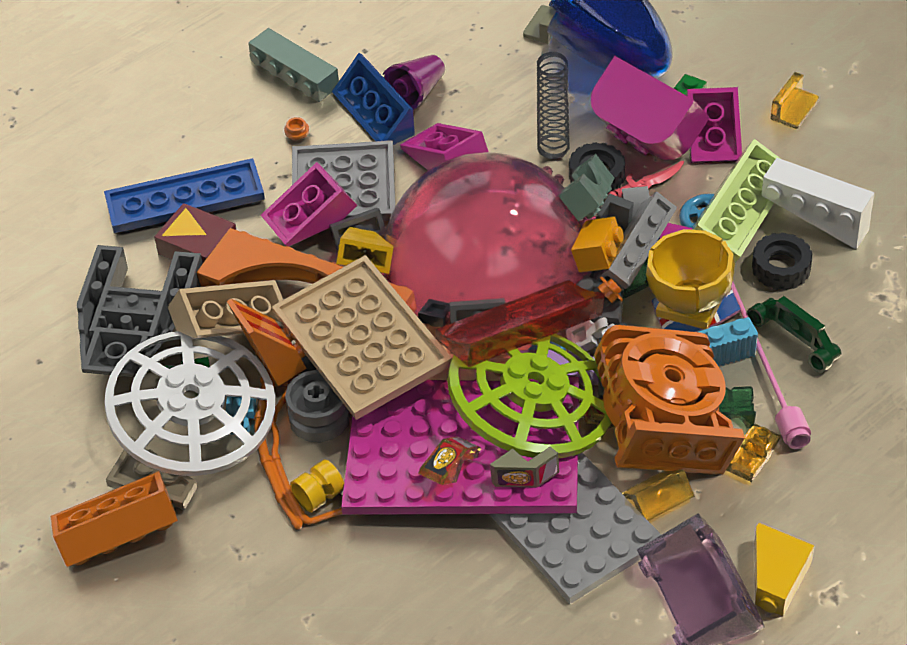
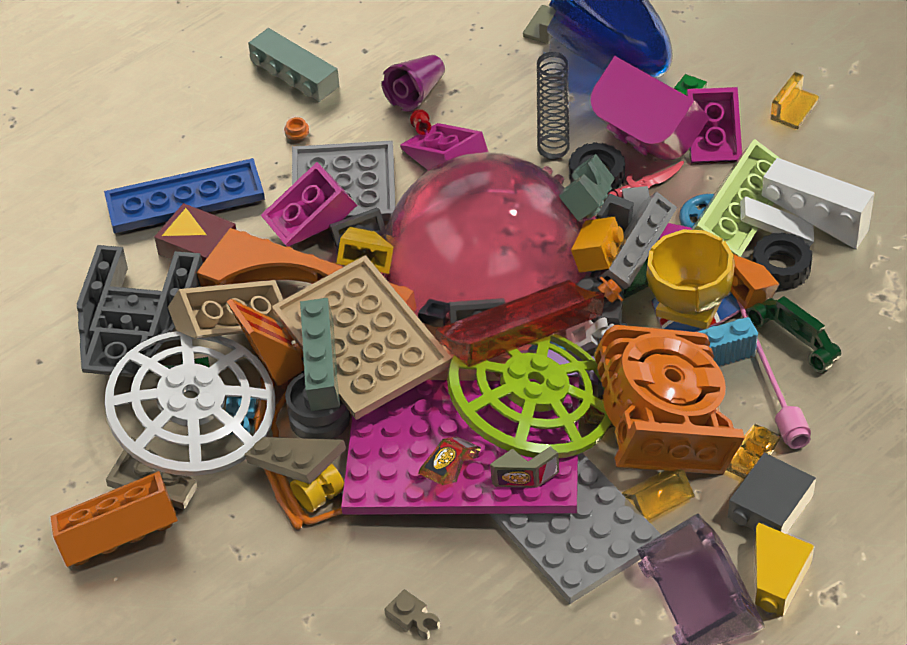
blue slope [332,53,415,145] -> none
clear green piece [719,386,756,429] -> none
none -> dark tan wing [244,437,346,484]
none -> sand green brick [300,298,340,411]
none -> dark tan plate [384,589,440,639]
none -> red pin [410,109,431,135]
none -> dark grey brick [728,452,816,534]
none -> orange slope [730,254,779,309]
none -> white tile [740,196,814,246]

